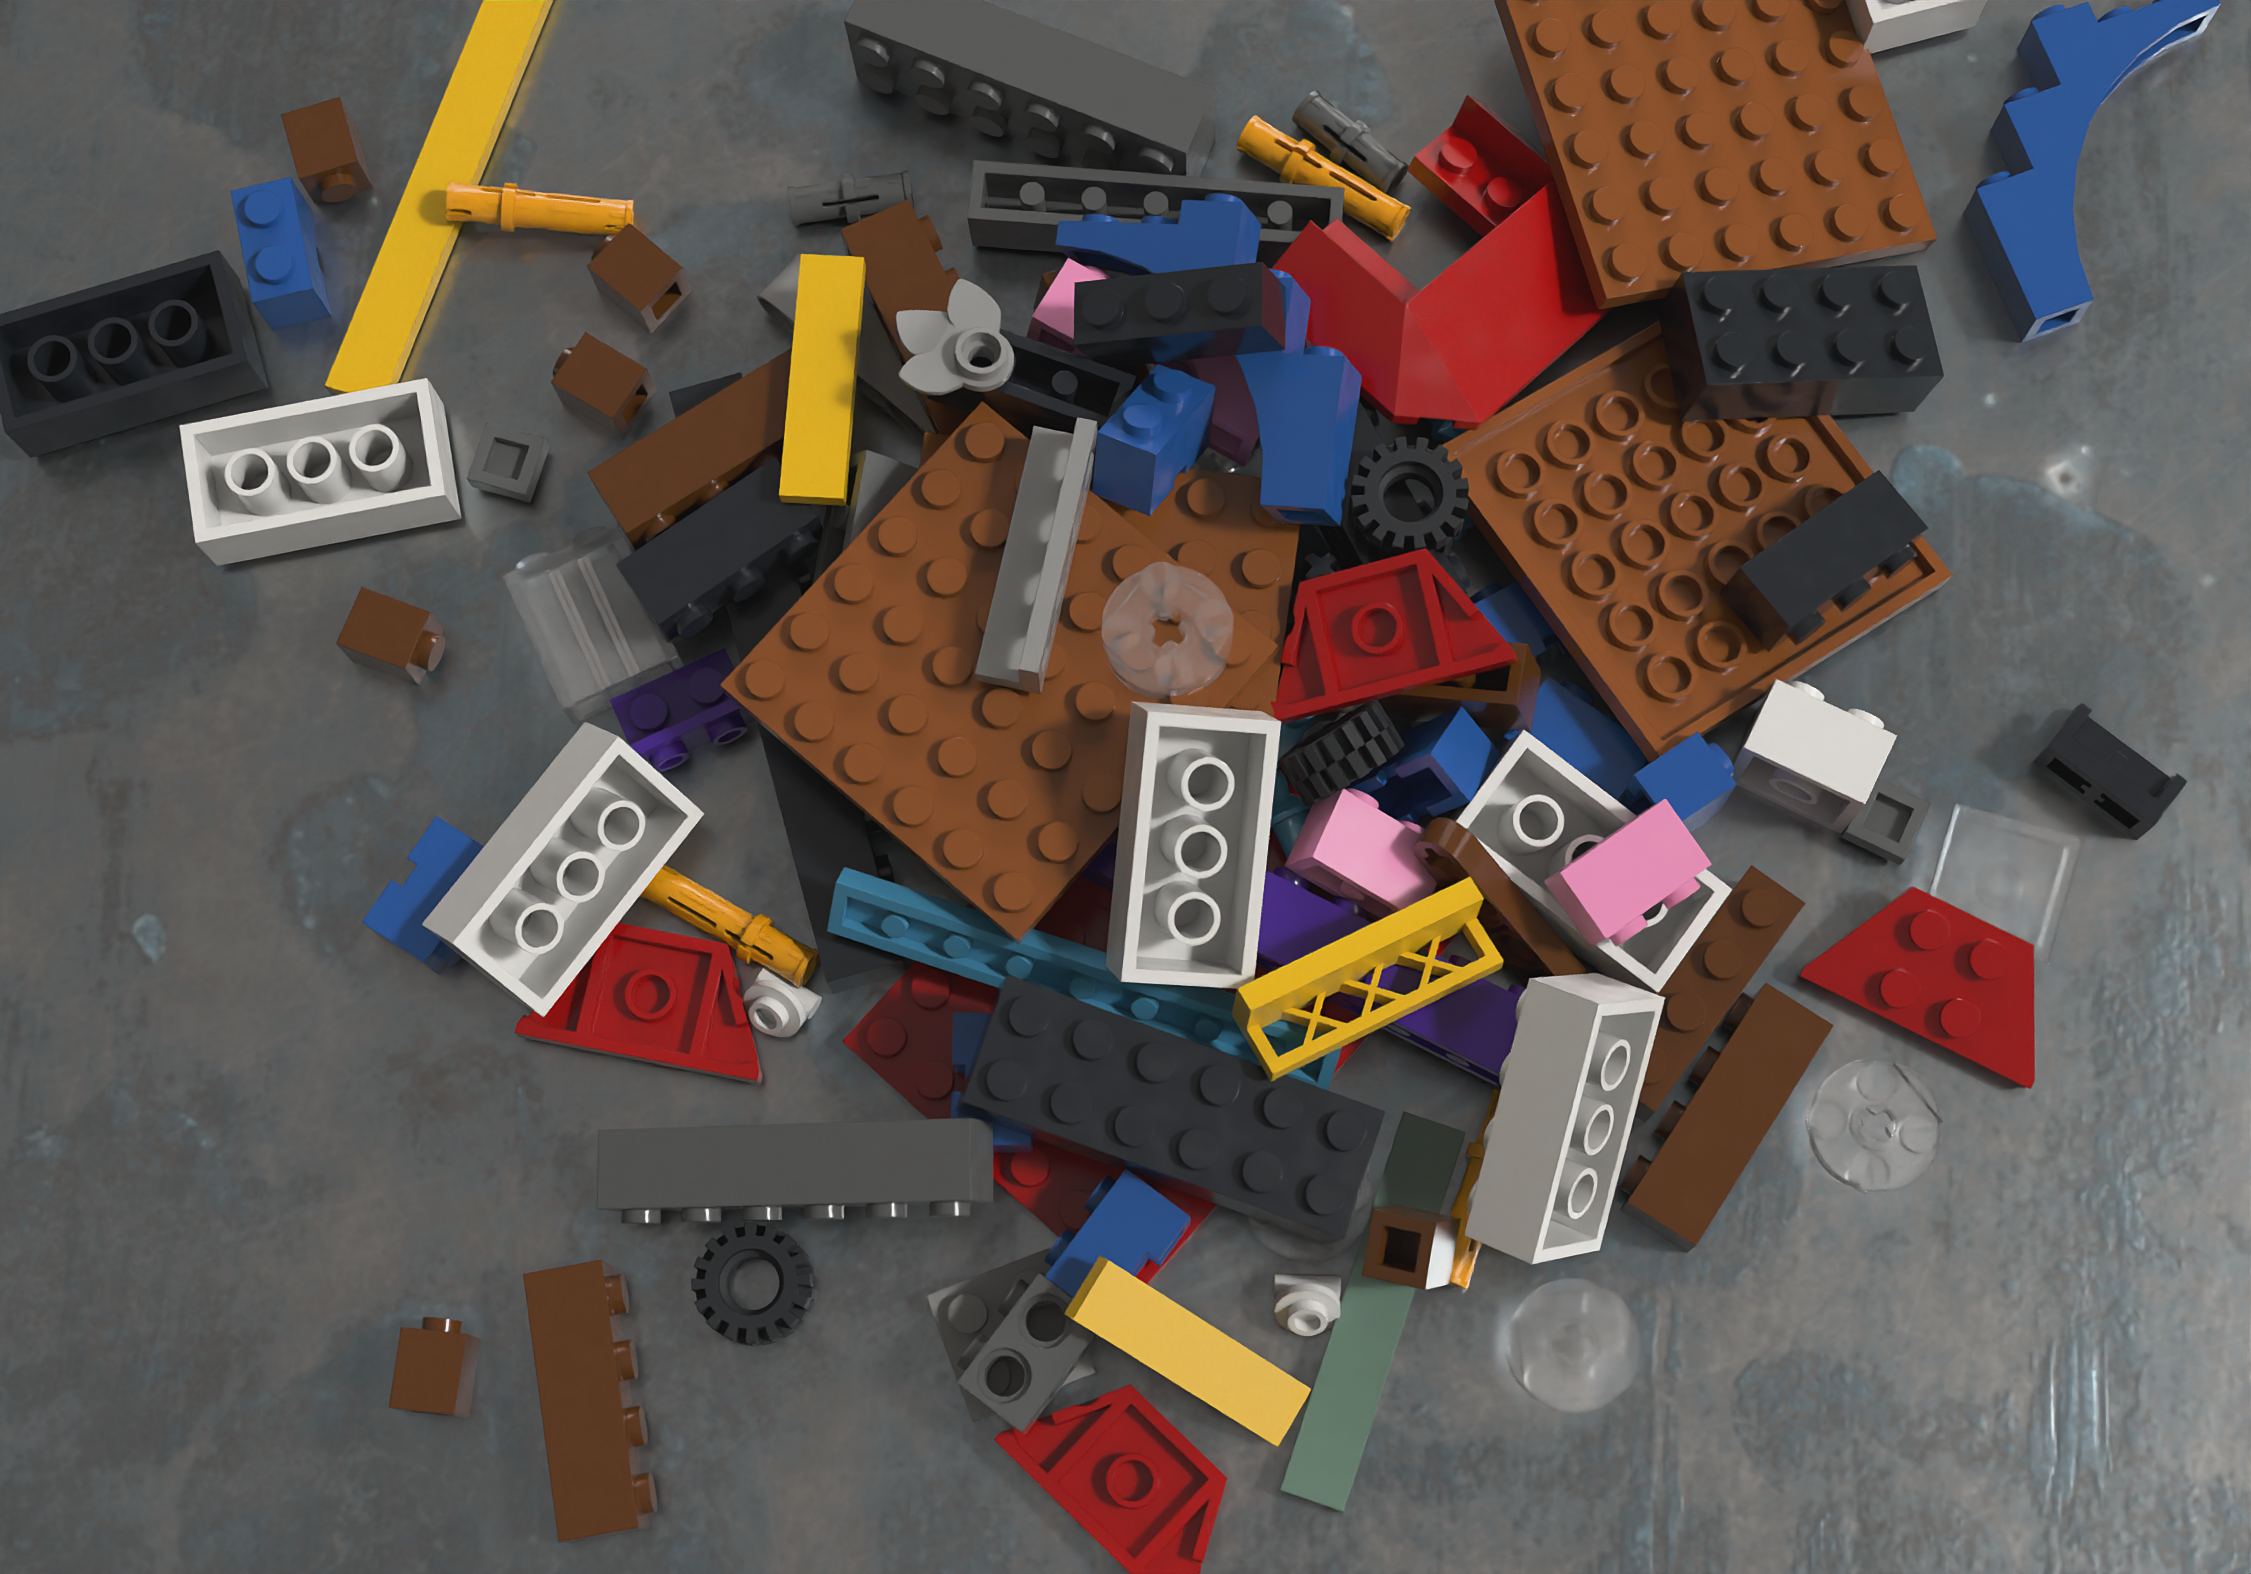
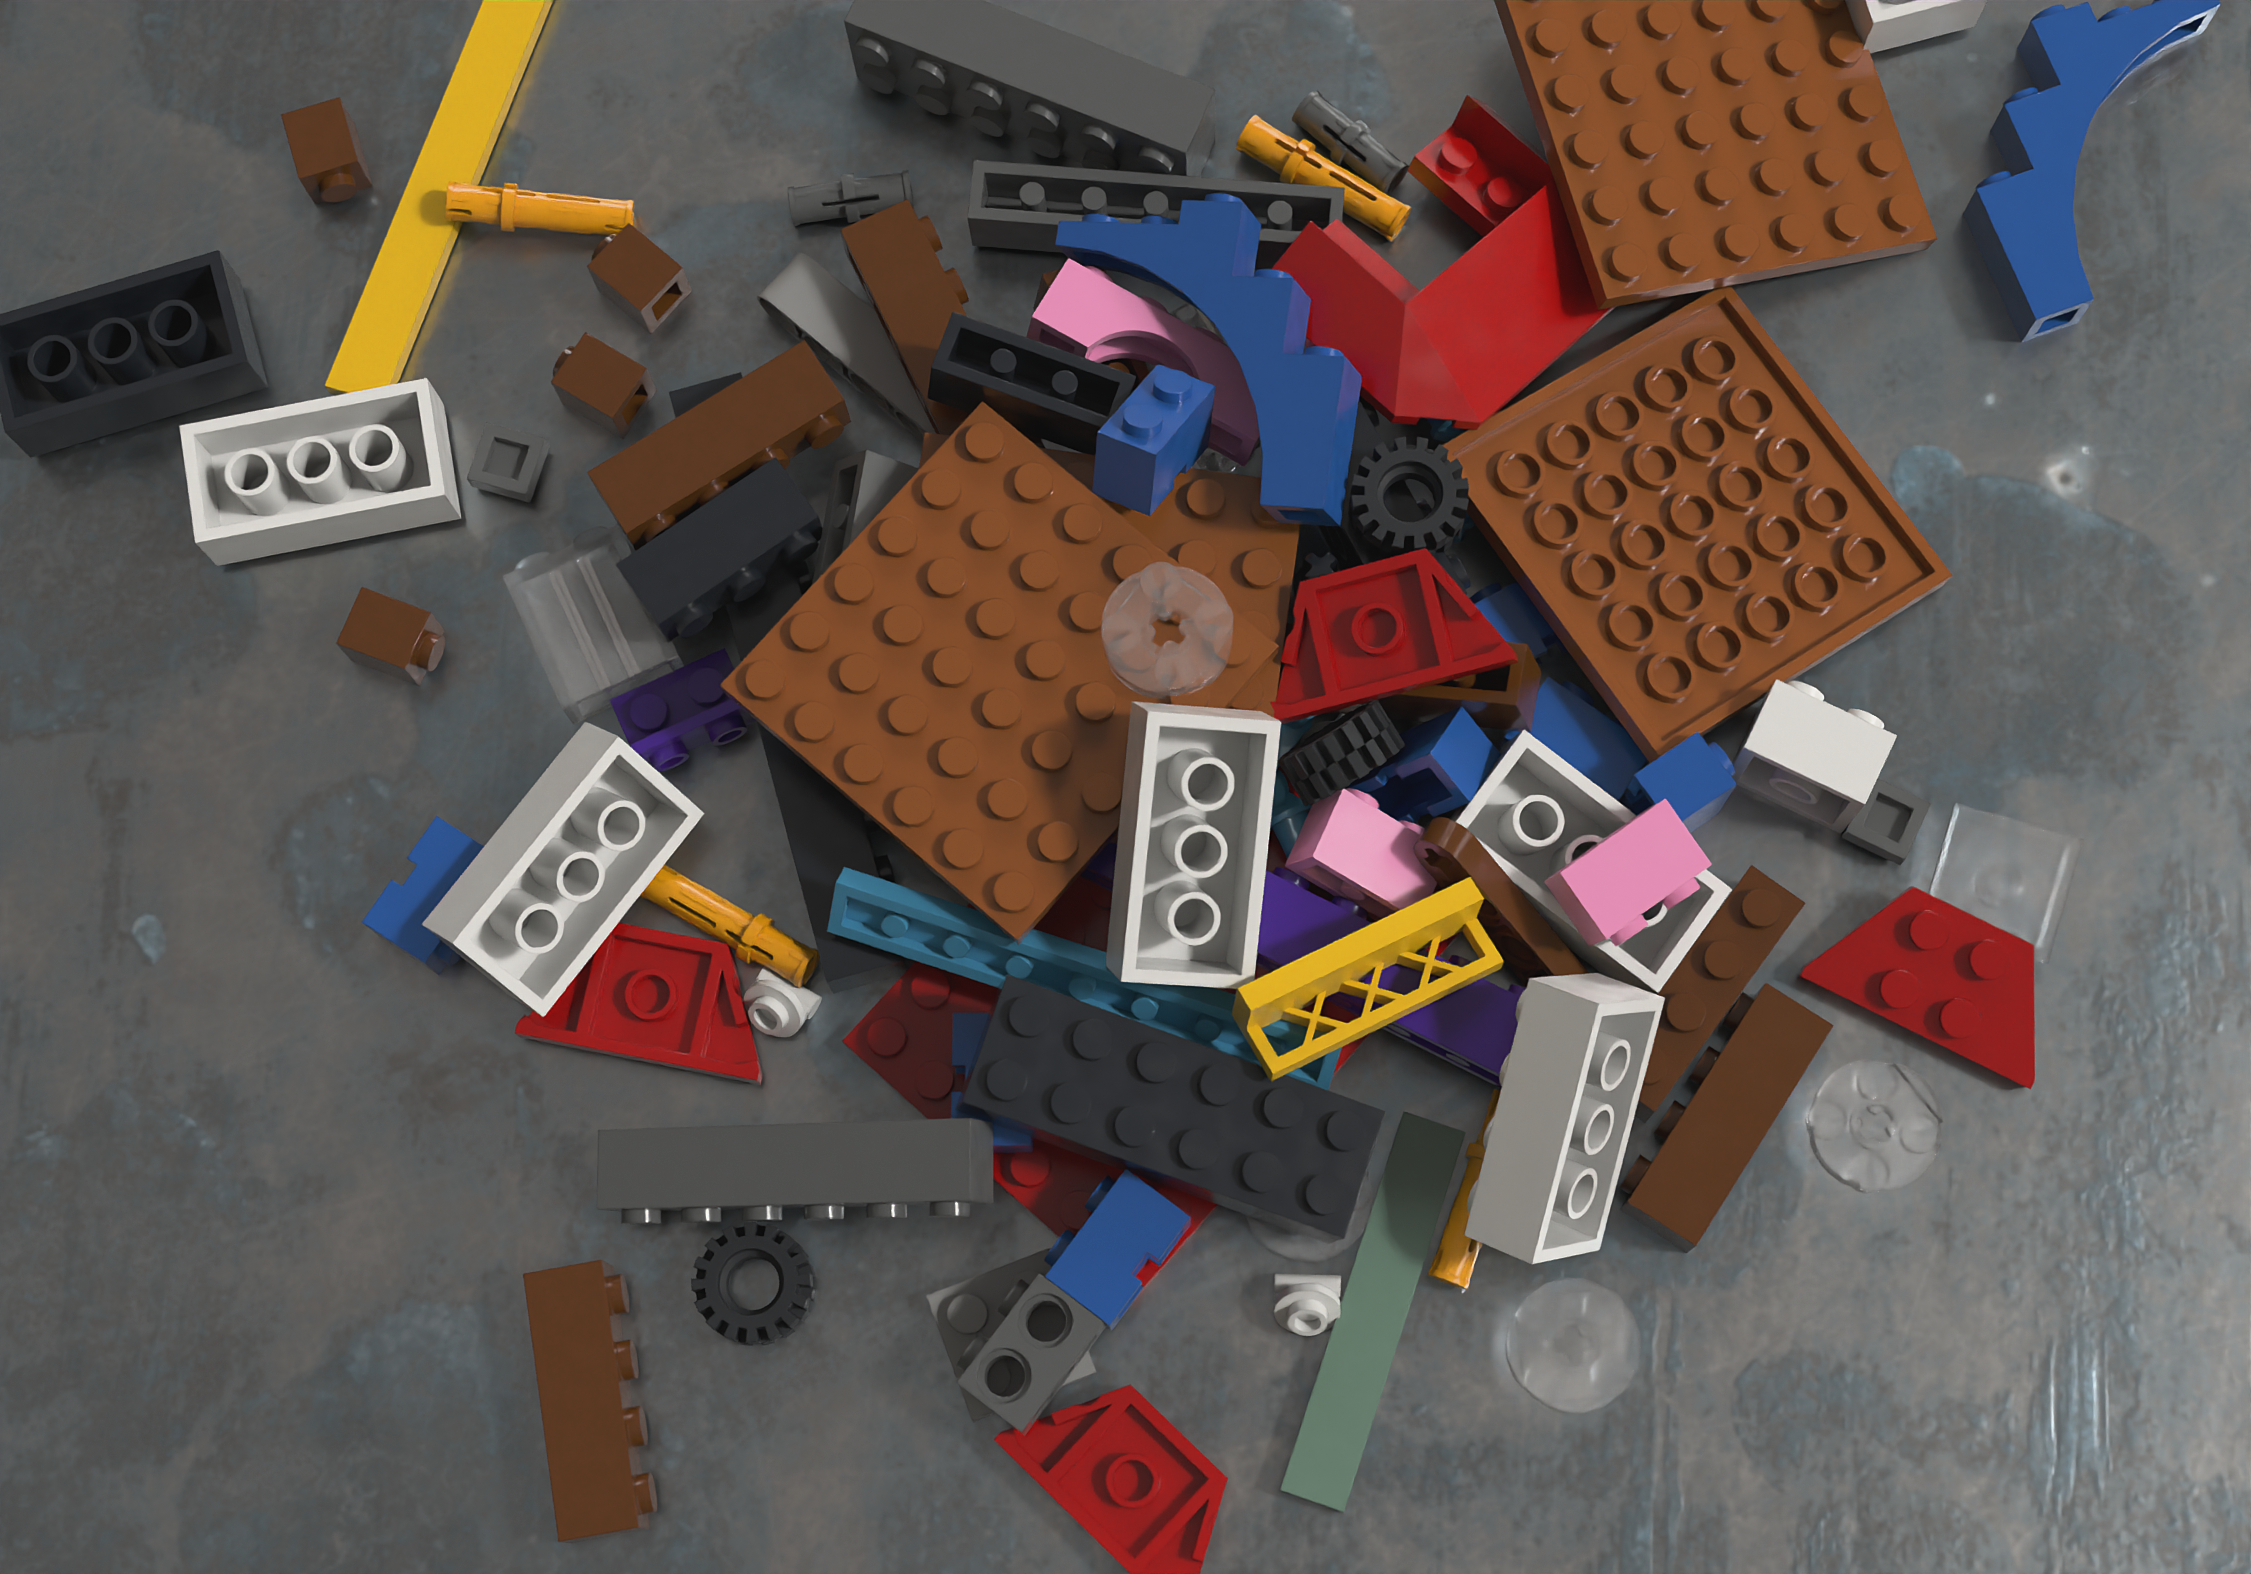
blue brick [230,177,332,330] -> none
reddish brown brick [389,1317,481,1418] -> none
yellow tile [779,254,866,506] -> none
light grey plate [896,279,1014,395] -> none
light grey fence [975,417,1098,694] -> none
yellow tile [1064,1256,1312,1447] -> none
black brick [1074,262,1286,367] -> none
reddish brown brick [1362,1205,1461,1290] -> none
black brick [1657,265,1944,421] -> none
black brick [1719,470,1929,652] -> none
black hinge [2033,702,2187,840] -> none

